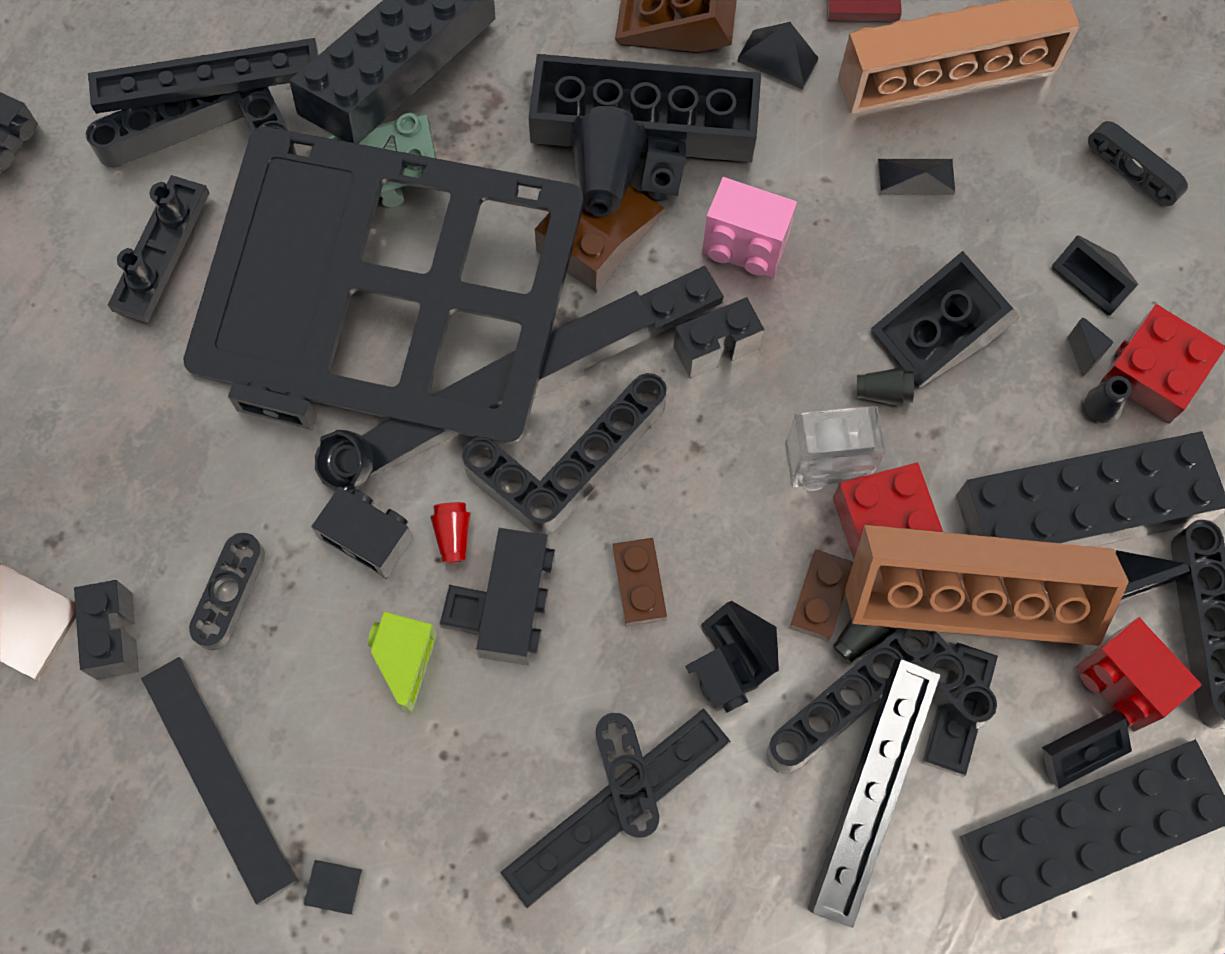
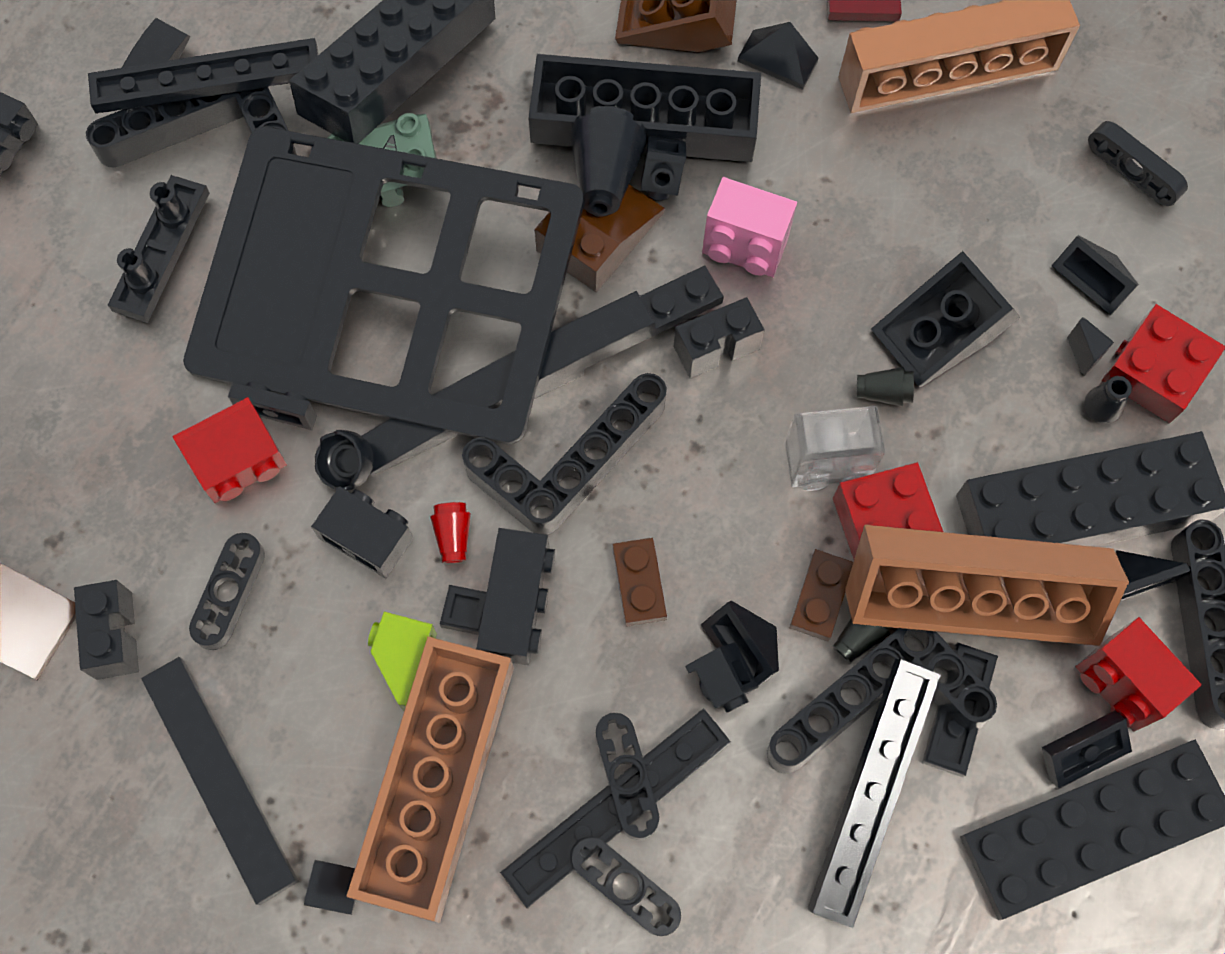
black slope [877,159,955,195] -> none
none -> black slope [121,18,191,68]
none -> red slope [172,397,287,503]
none -> nougat brick [347,637,514,923]
none -> black beam [570,836,681,936]

